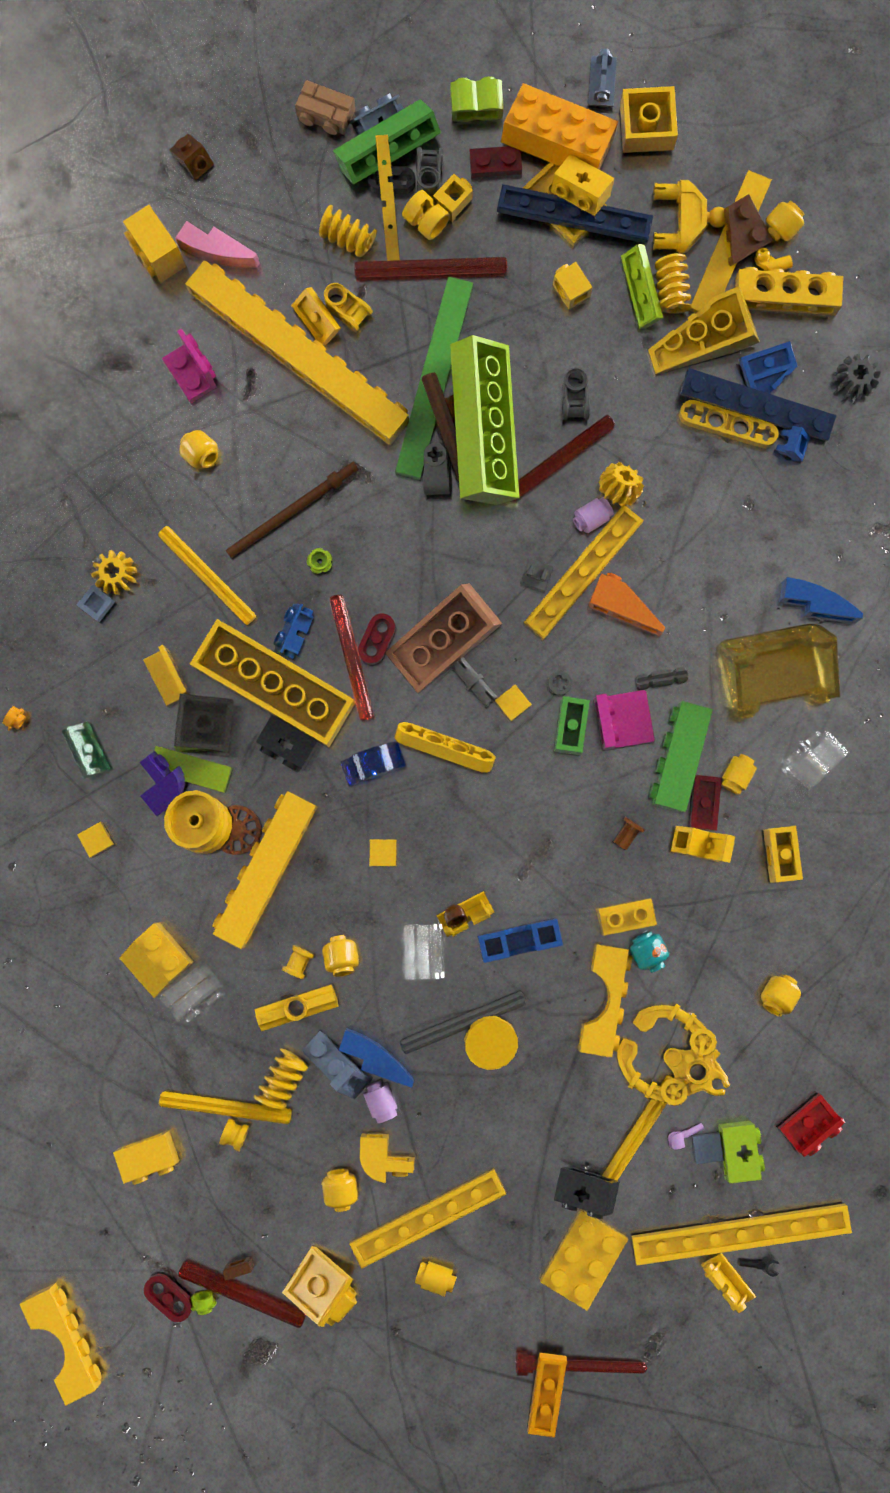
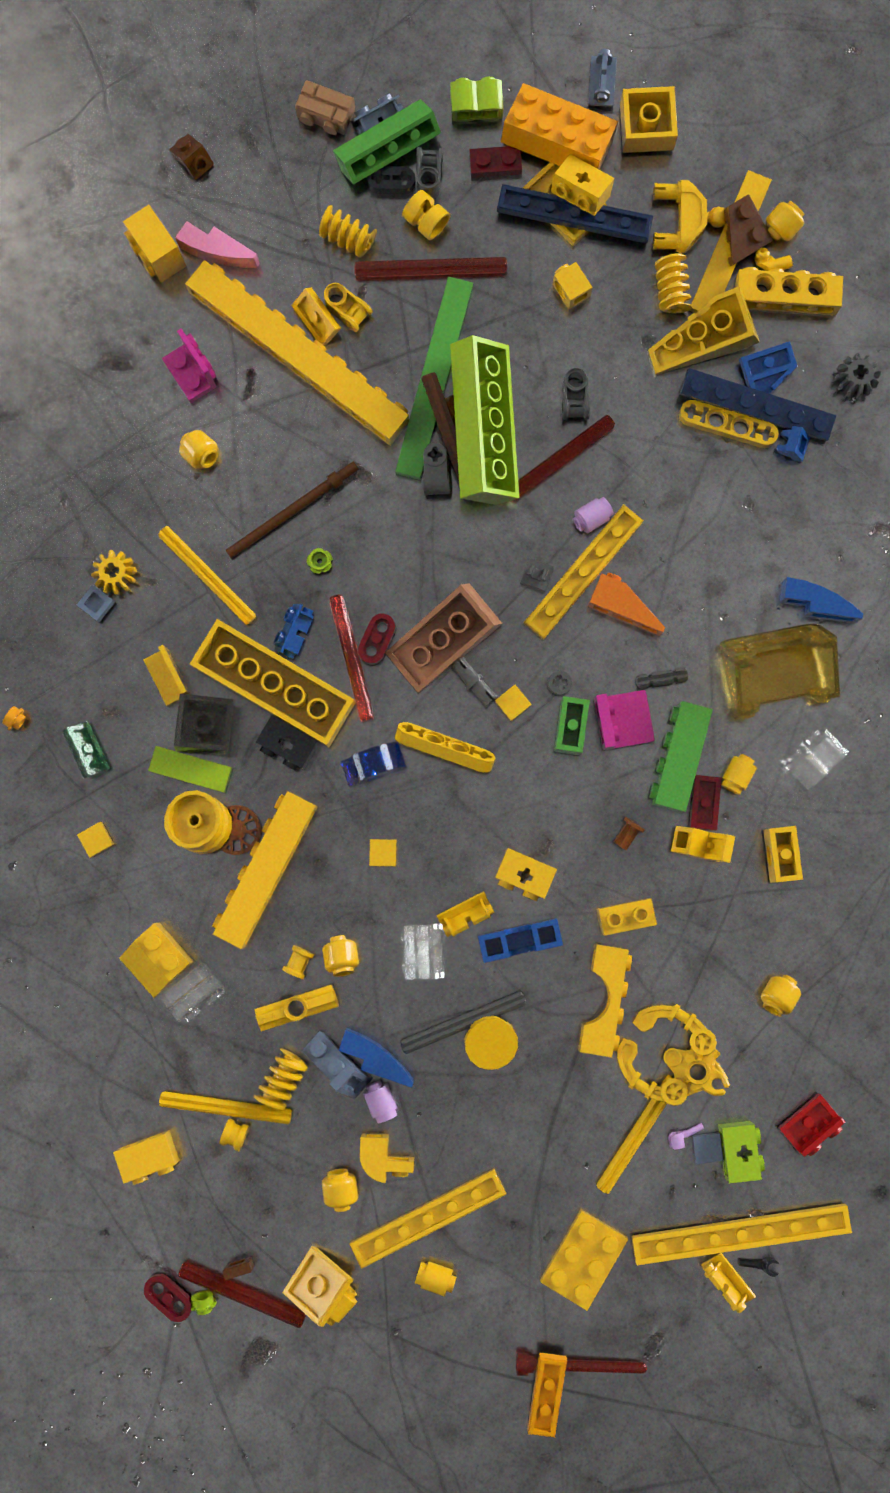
yellow arch [19,1283,101,1406] -> none
dark purple brick [139,751,185,816] -> none
yellow piece [375,134,400,262] -> none
yellow brick [433,174,473,223] -> none
reddish brown hinge [444,905,467,928] -> none
black brick [554,1166,620,1219] -> none
yellow gear [598,462,644,507] -> none
lime tile [621,244,663,329] -> none
teal head [629,931,669,973] -> none
none -> yellow brick [495,848,557,901]

